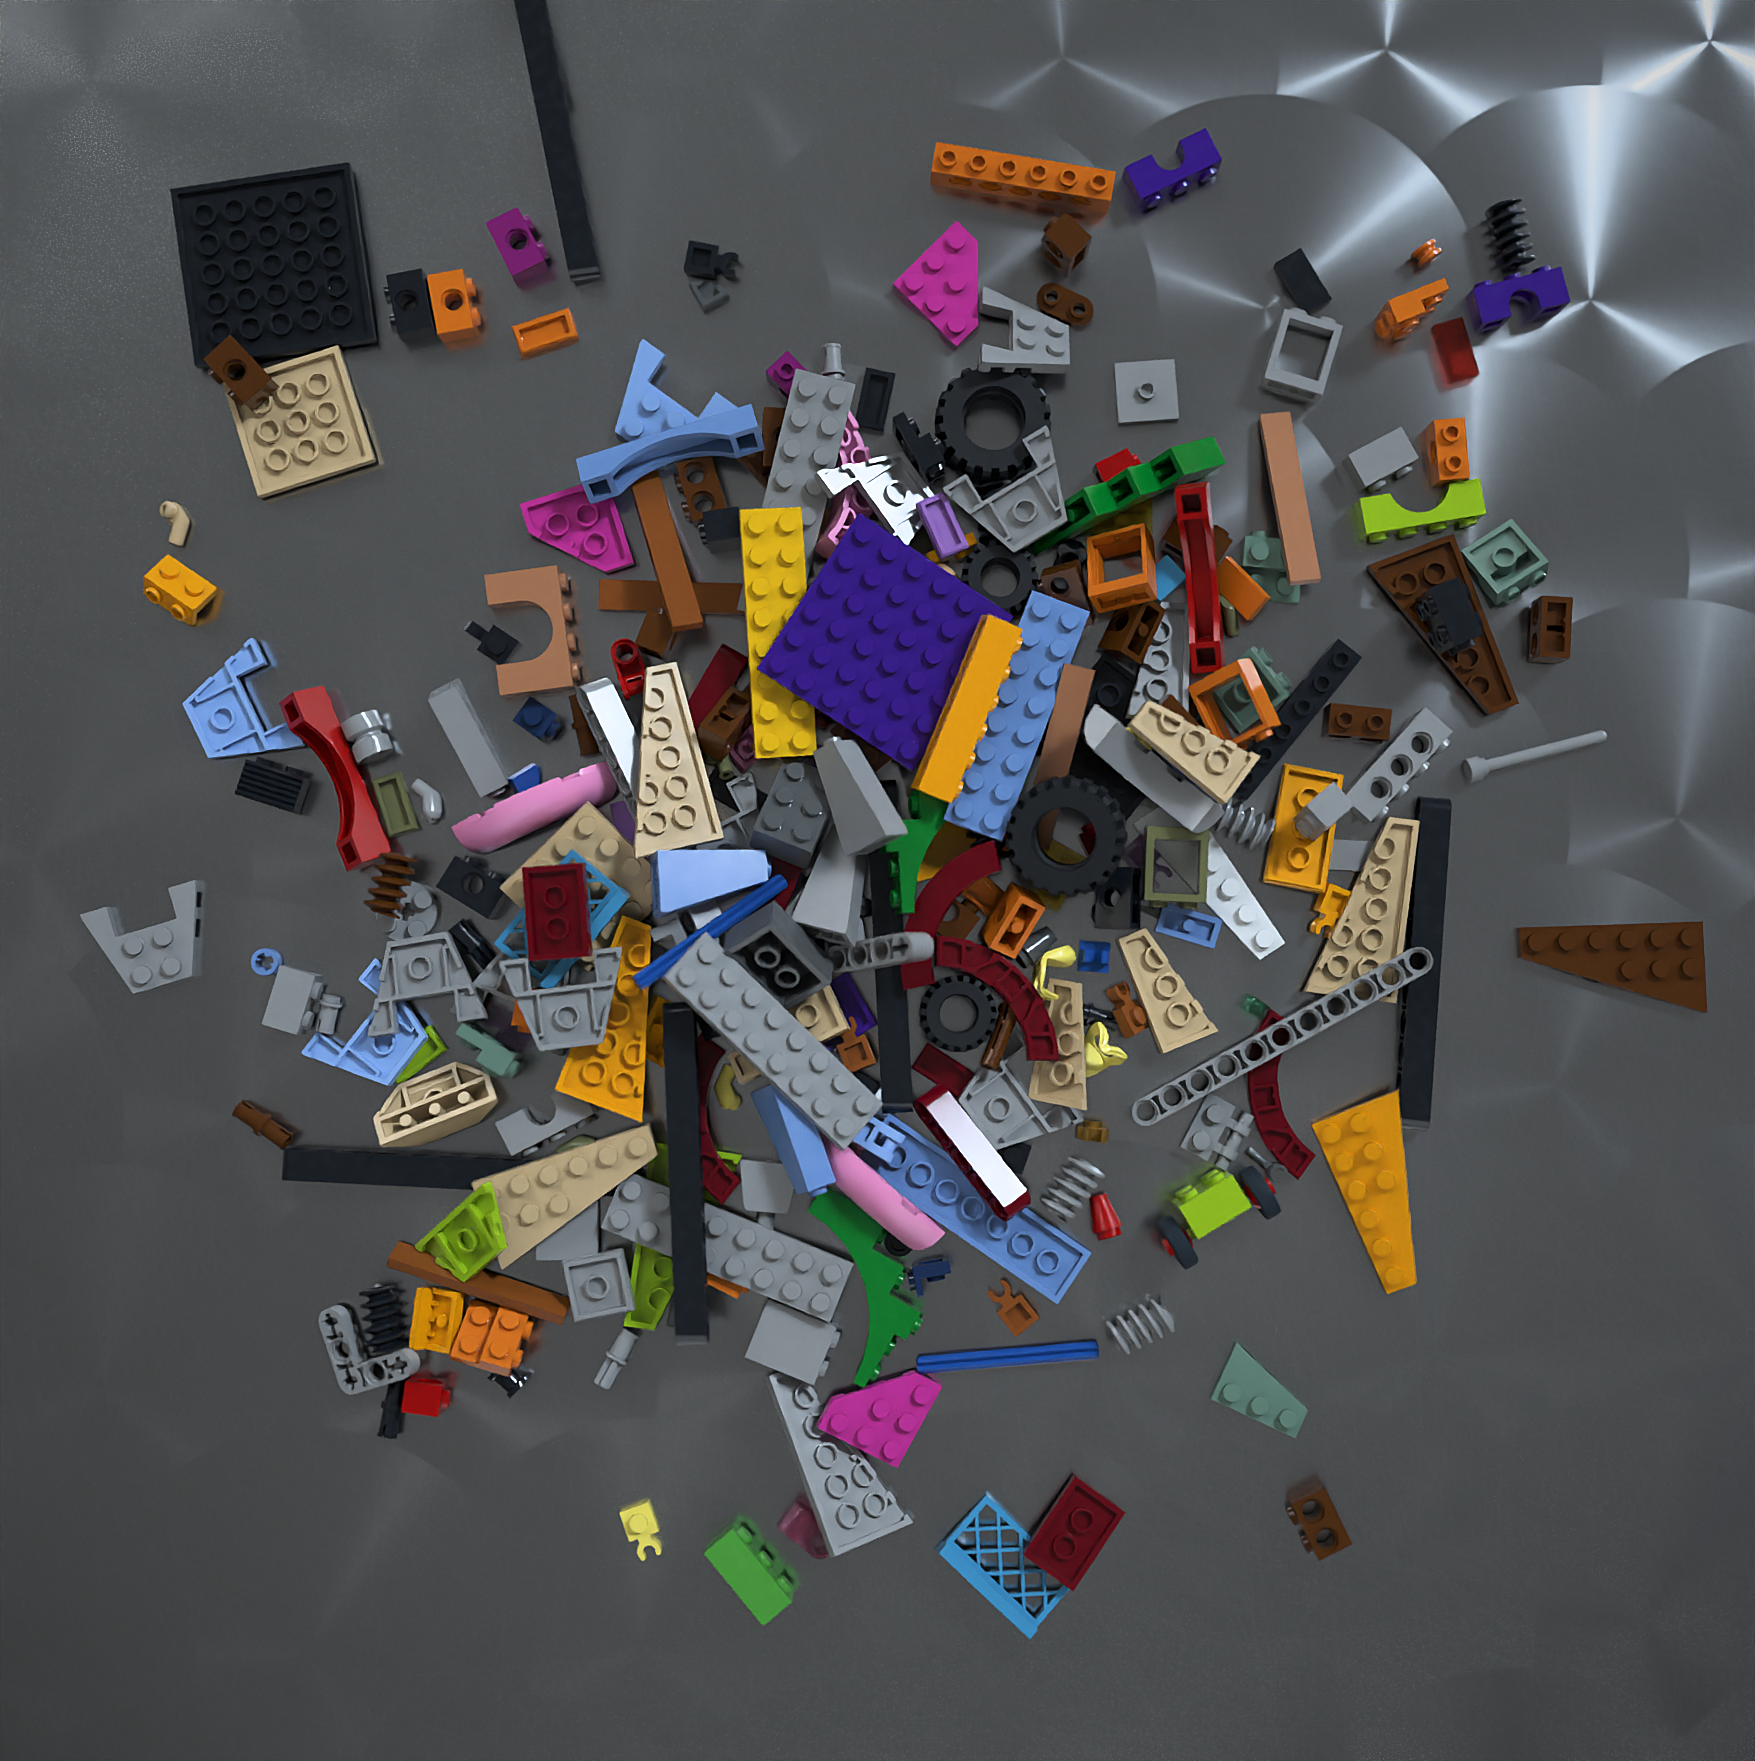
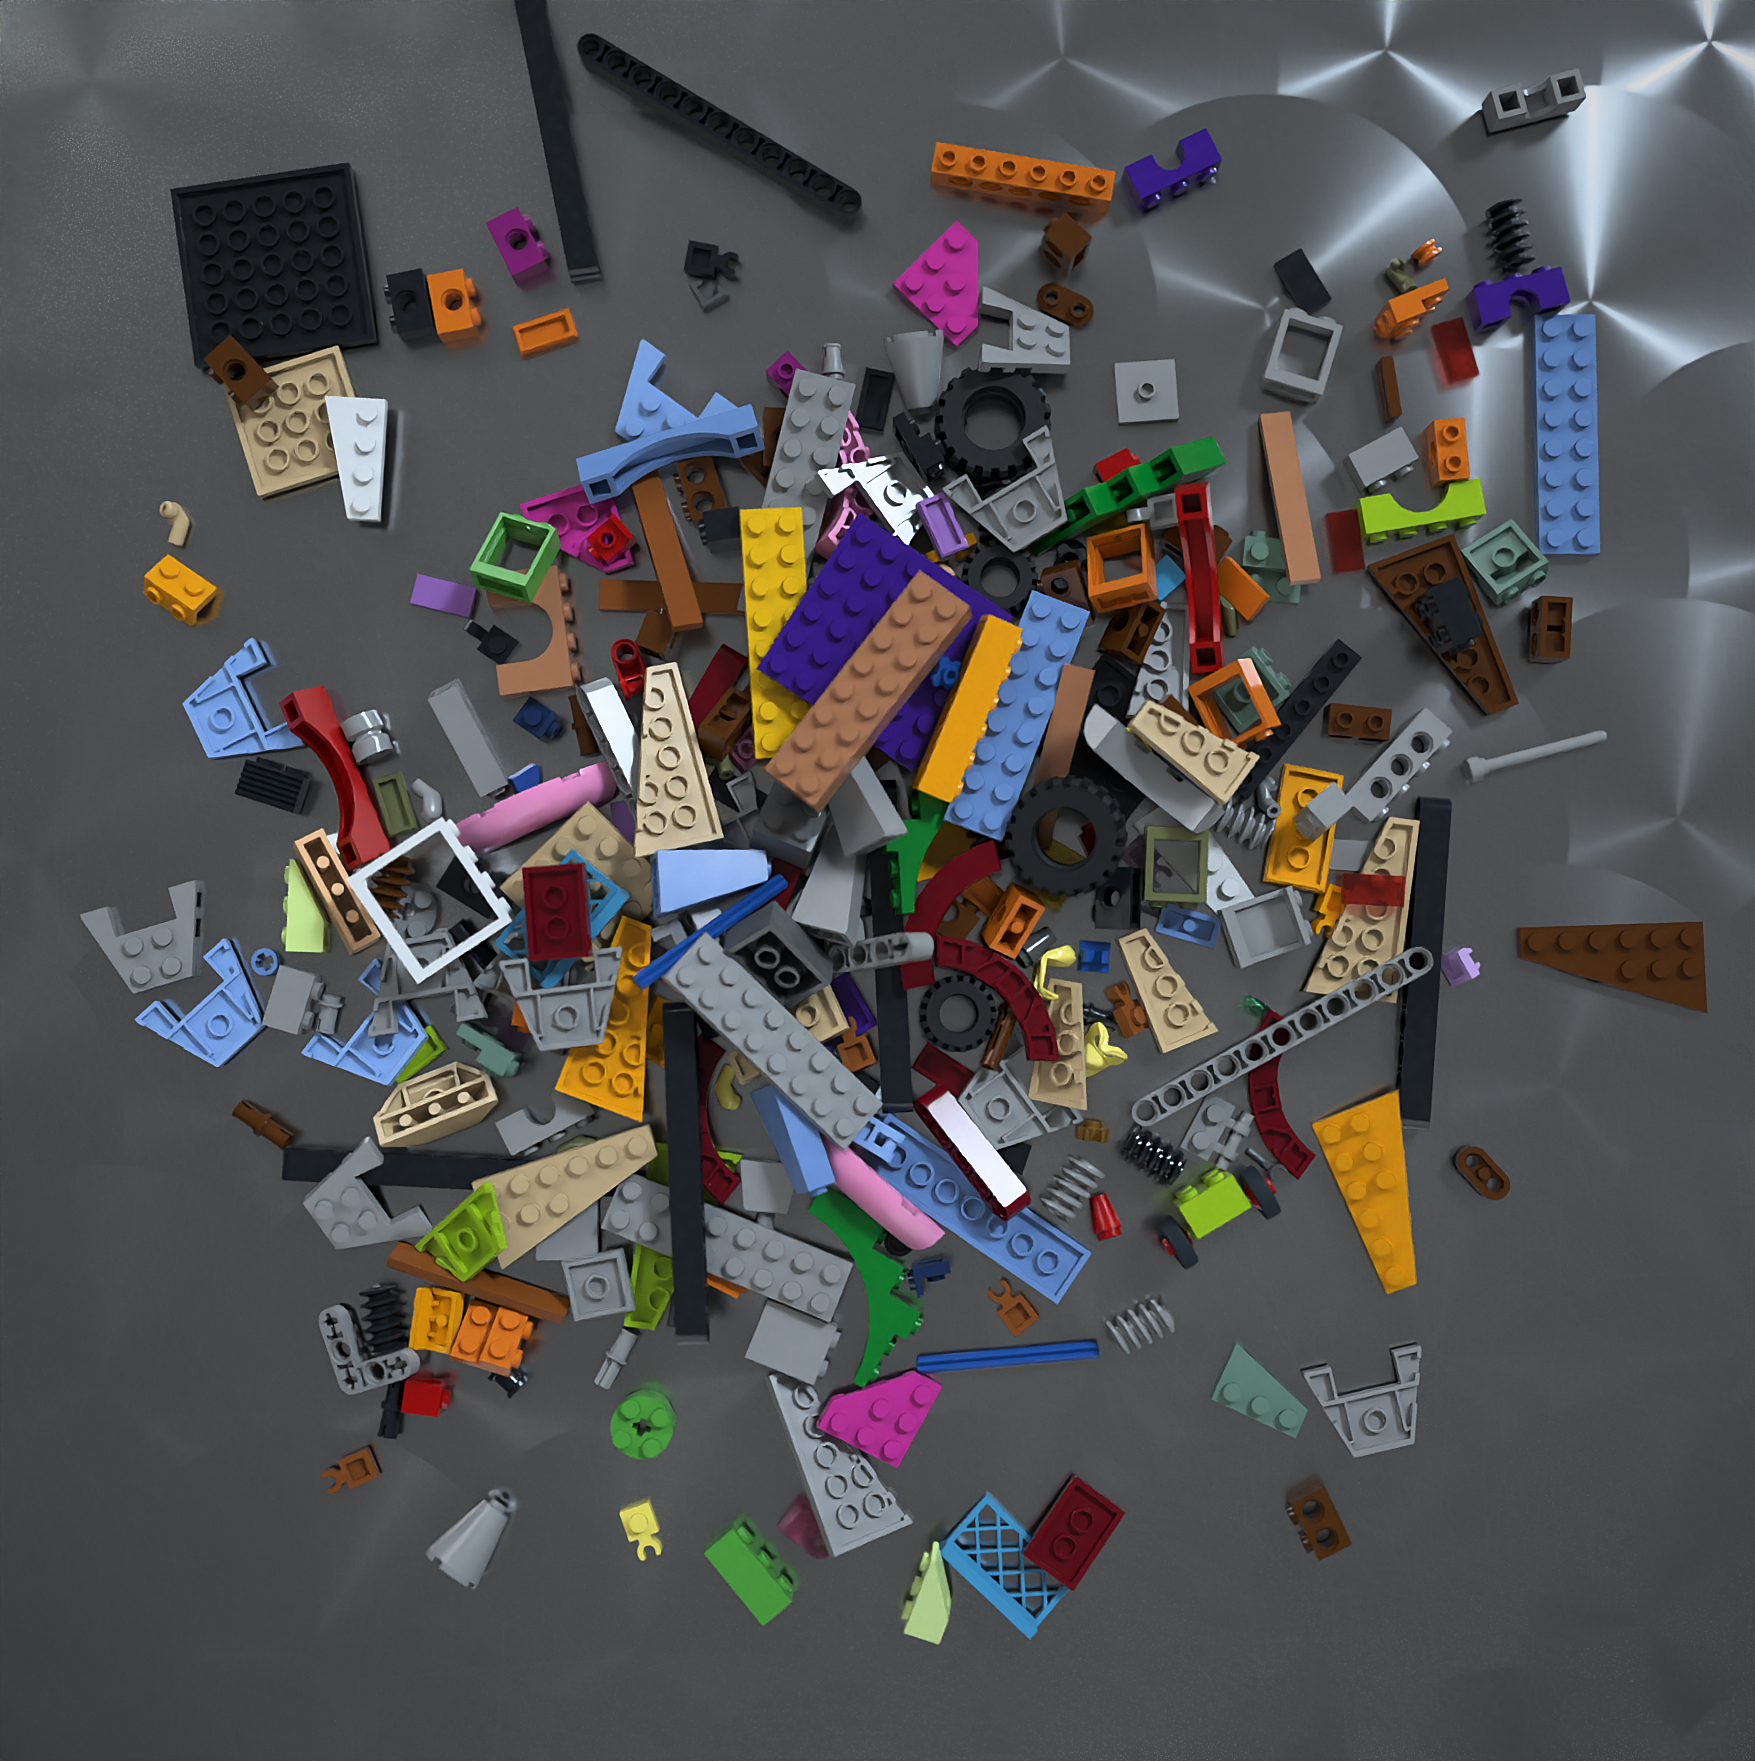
none -> light blue wing [135,938,266,1067]
none -> yellowish green slope [282,859,331,953]
none -> light nougat brick [293,828,381,956]
none -> light grey wing [303,1136,433,1250]
none -> dark orange plate [320,1446,381,1494]
none -> white wing [325,396,388,522]
none -> white window [346,817,513,984]
none -> medium lavender tile [410,574,478,619]
none -> light grey cone [425,1498,508,1591]
none -> bright green window [469,512,561,603]
none -> black beam [577,33,862,225]
none -> red brick [586,513,636,565]
none -> bright green brick [610,1390,676,1459]
none -> nougat brick [764,570,973,813]
none -> light grey cone [883,330,944,415]
none -> yellowish green slope [901,1541,951,1644]
none -> blue plate [930,656,962,690]
none -> black piece [1118,1124,1187,1189]
none -> light grey plate [1126,493,1178,531]
none -> light grey panel [1217,886,1313,968]
none -> light grey arm [1256,777,1281,818]
none -> light grey wing [1301,1344,1422,1458]
none -> clear red tile [1325,509,1365,574]
none -> clear red tile [1340,873,1406,907]
none -> reddish brown tile [1375,355,1402,424]
none -> olive arm [1386,258,1418,294]
none -> lavender tile [1441,947,1480,987]
none -> reddish brown plate [1455,1146,1510,1200]
none -> light grey arch [1481,68,1587,133]
none -> medium blue plate [1532,314,1600,556]

